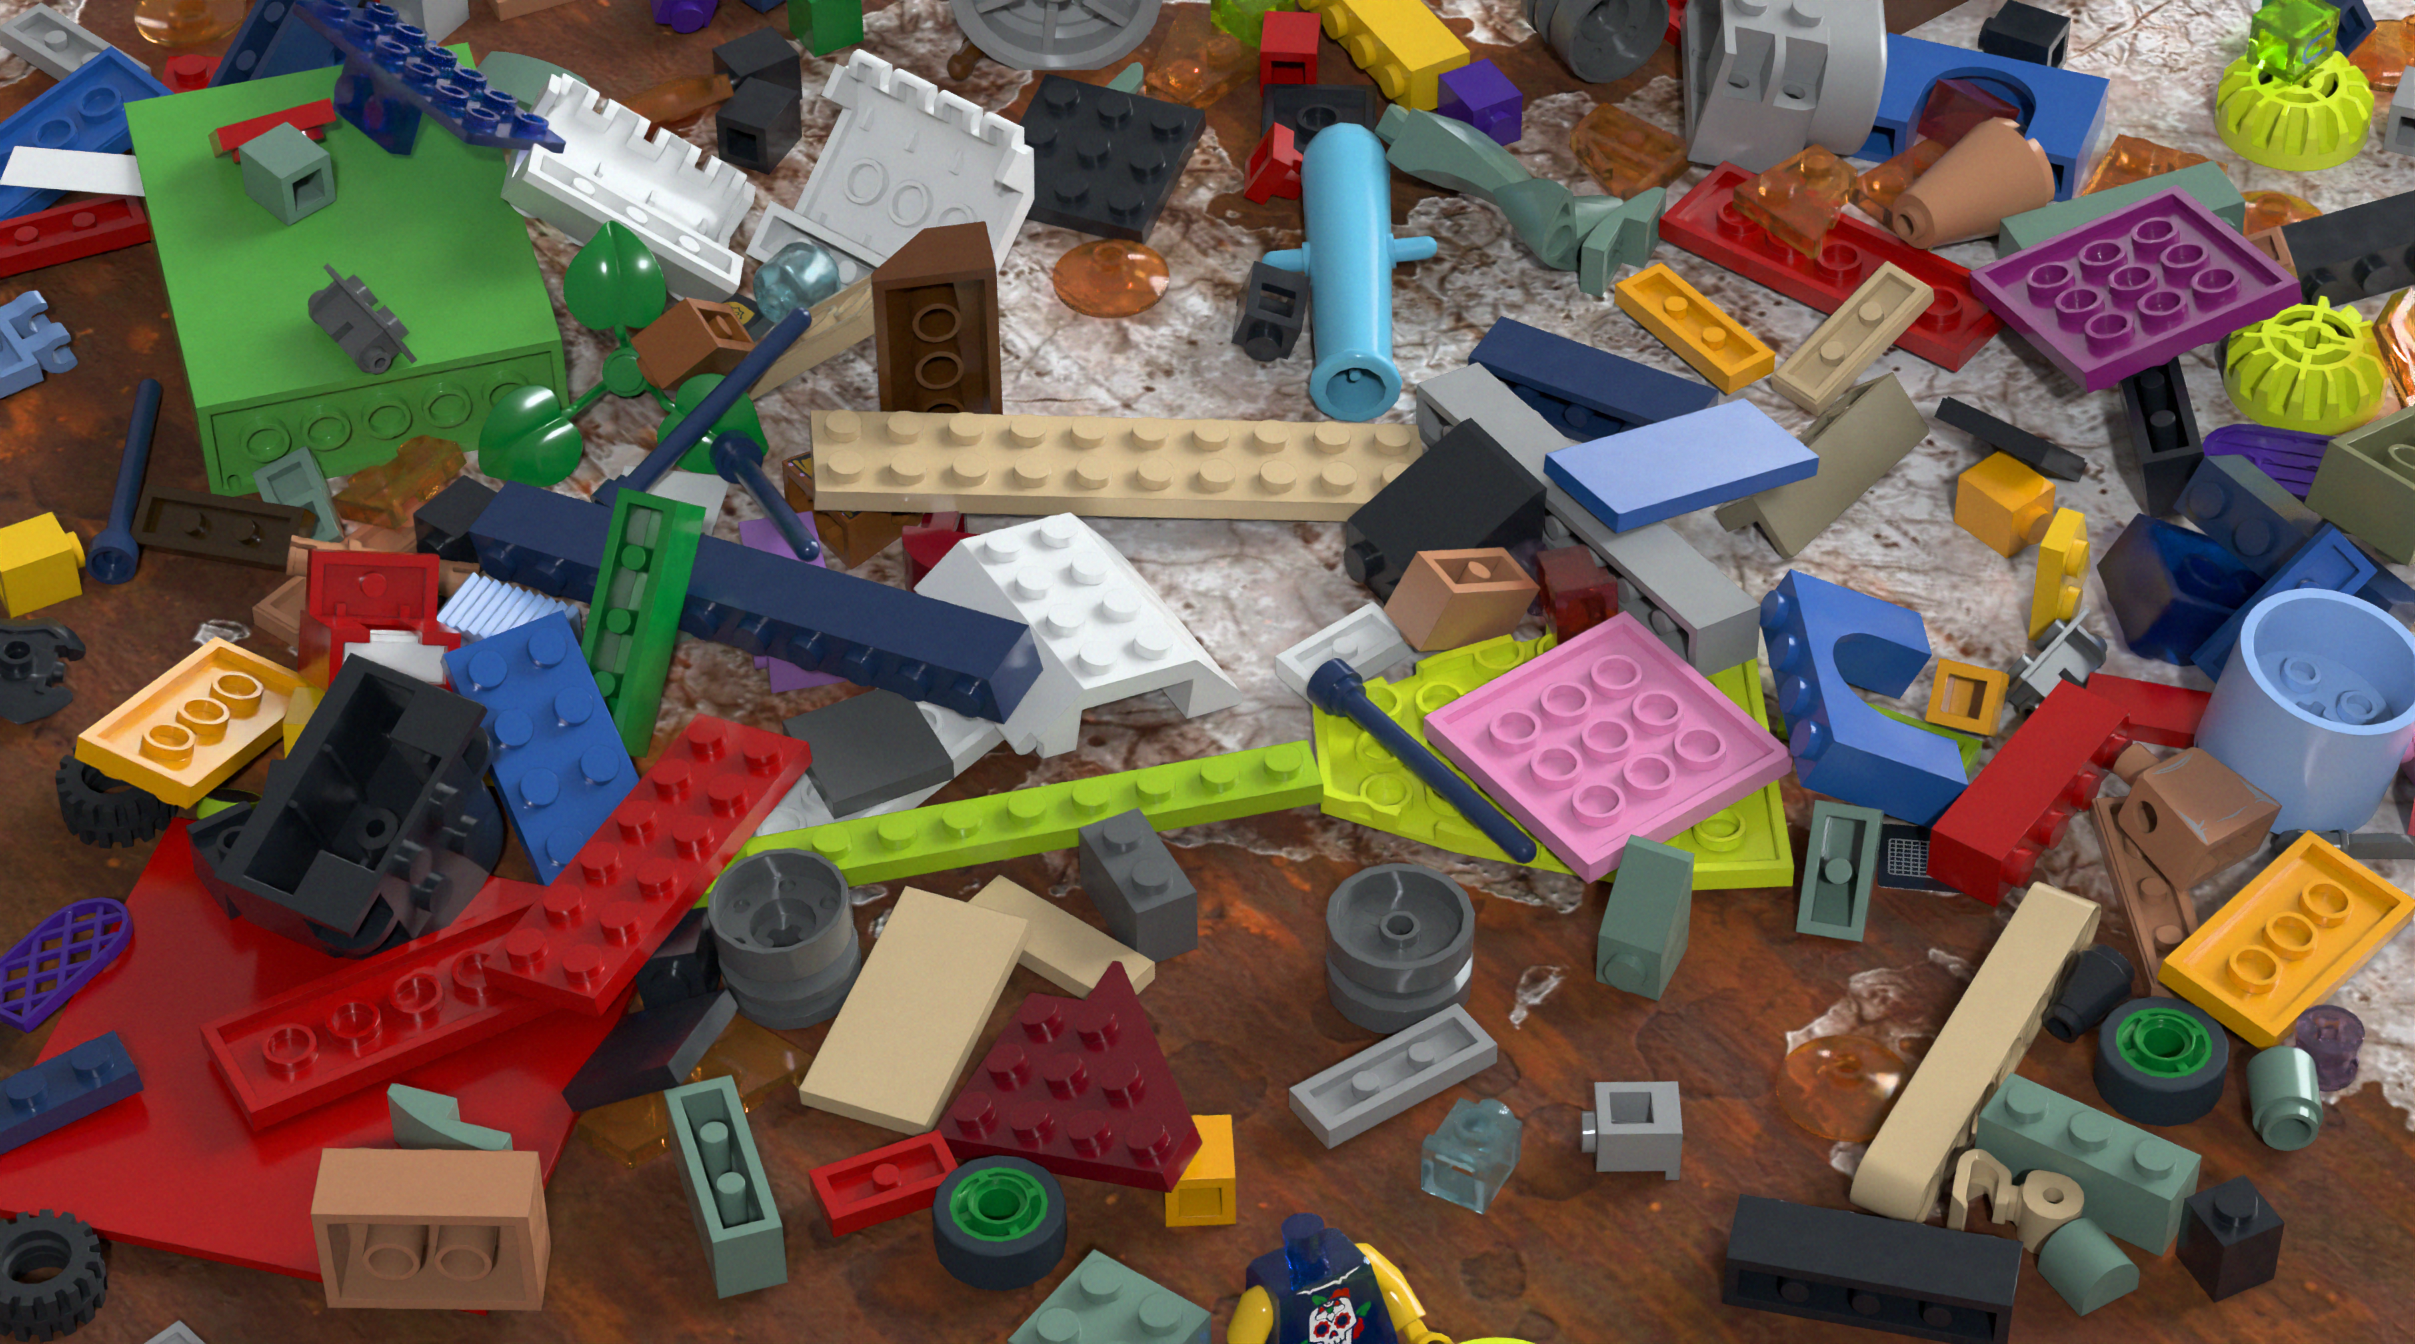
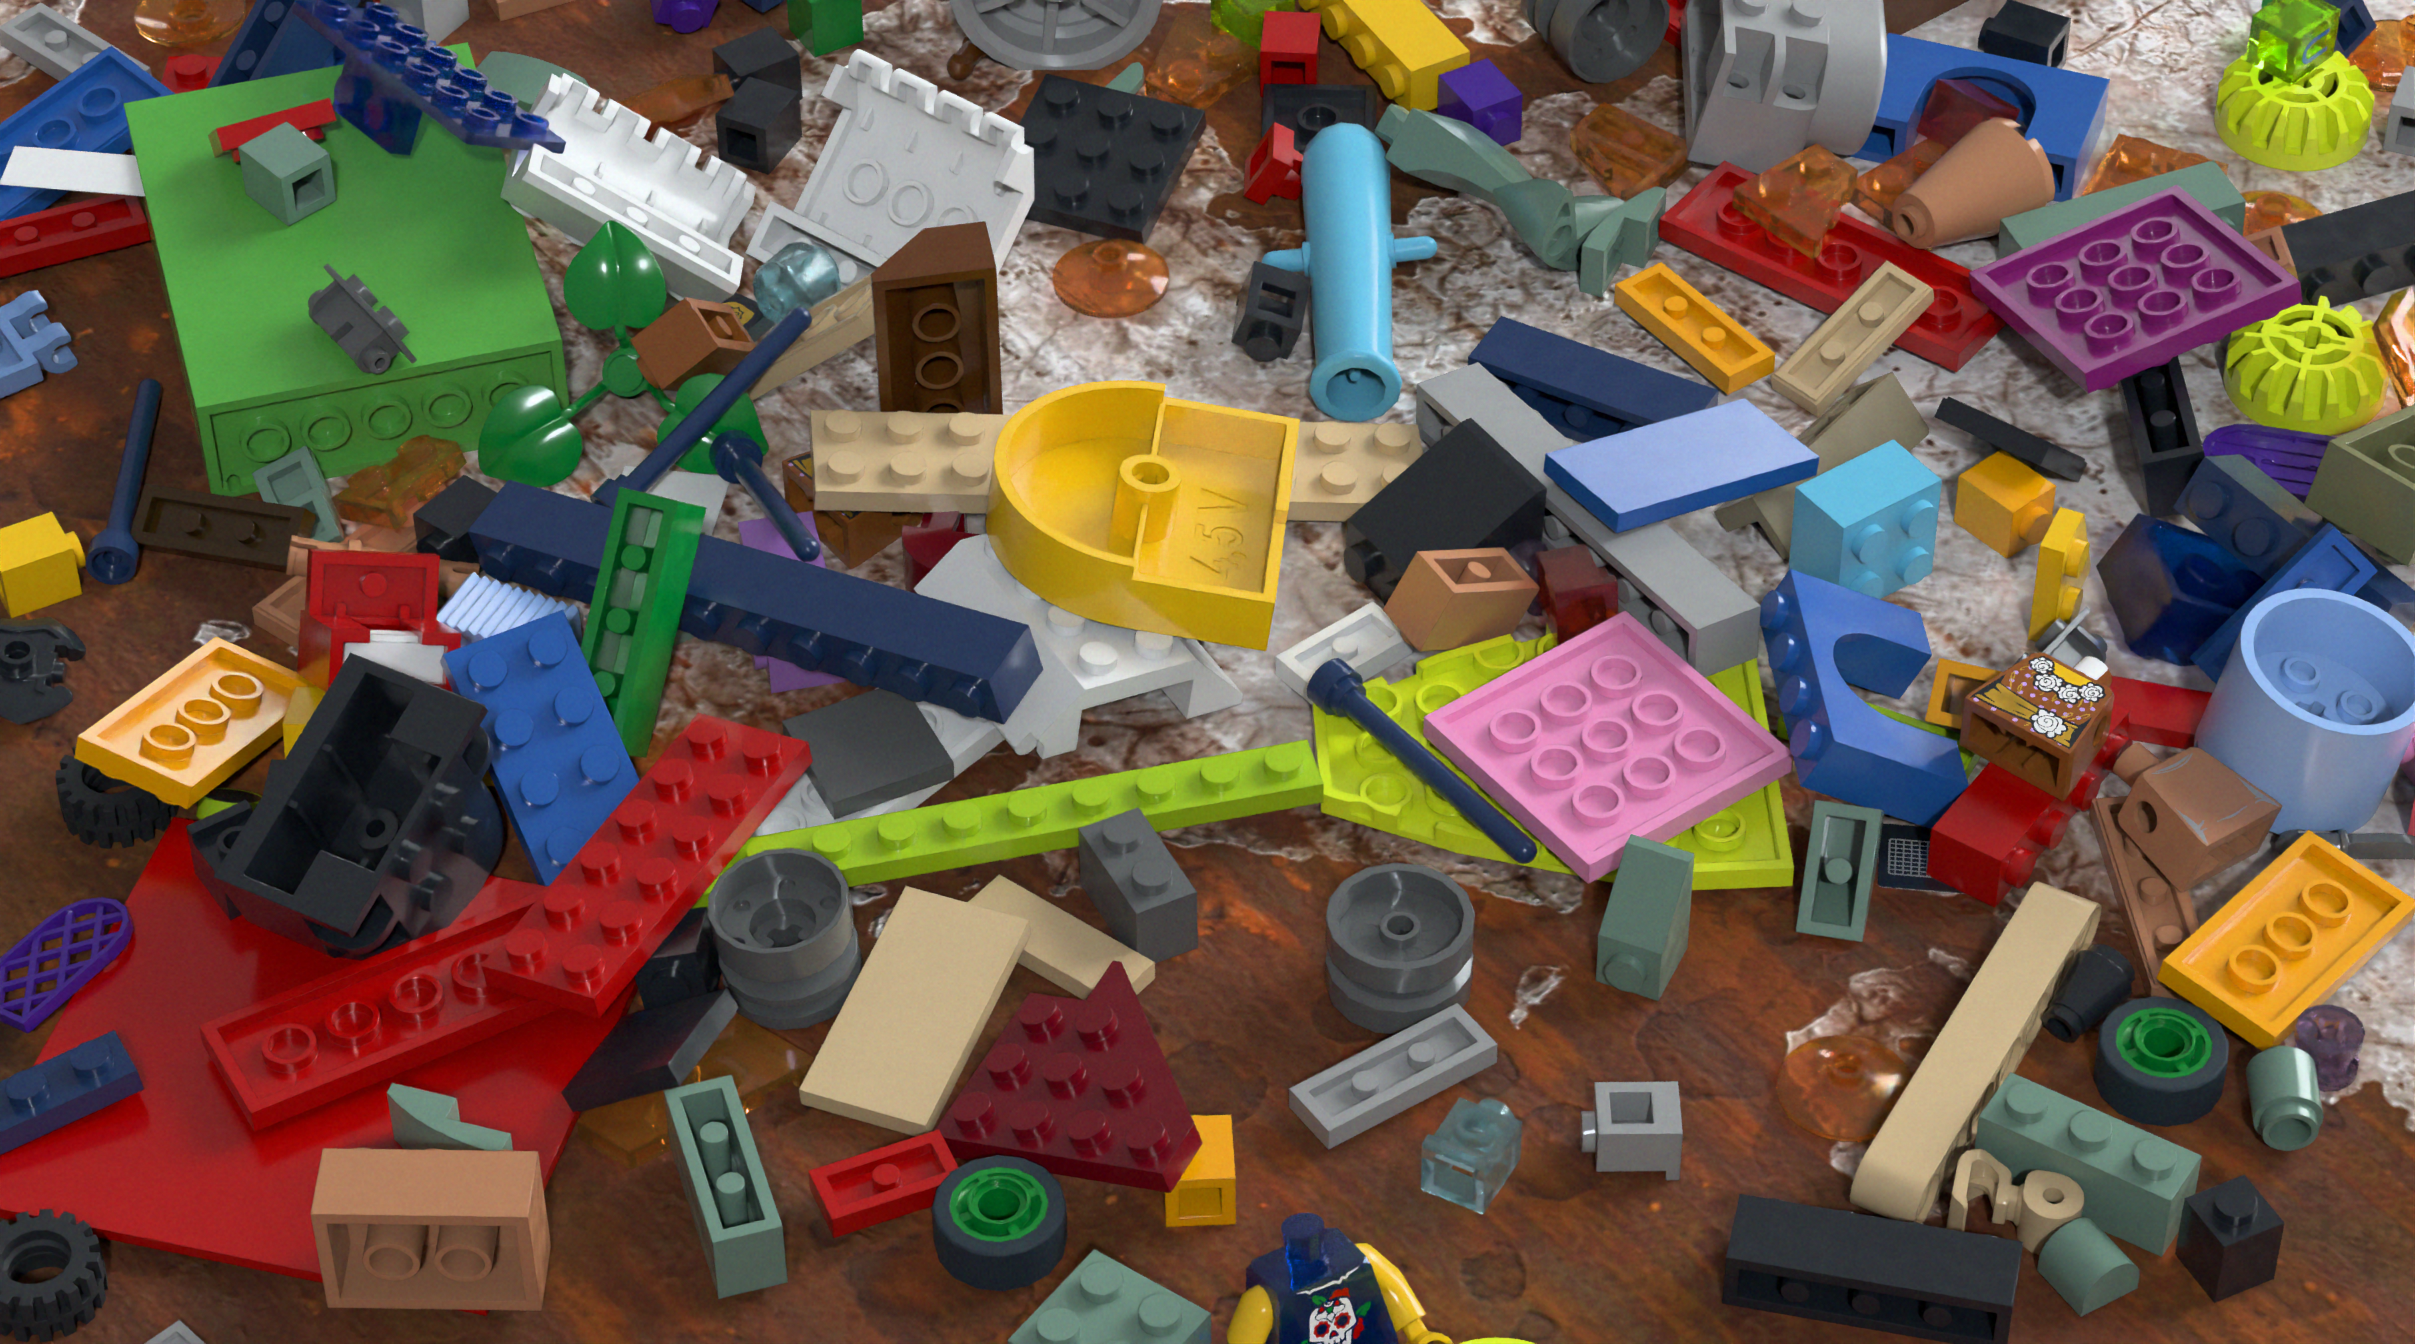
none -> yellow piece [985,380,1300,651]
none -> medium azure brick [1788,439,1942,599]
none -> dark orange torso [1959,653,2114,801]

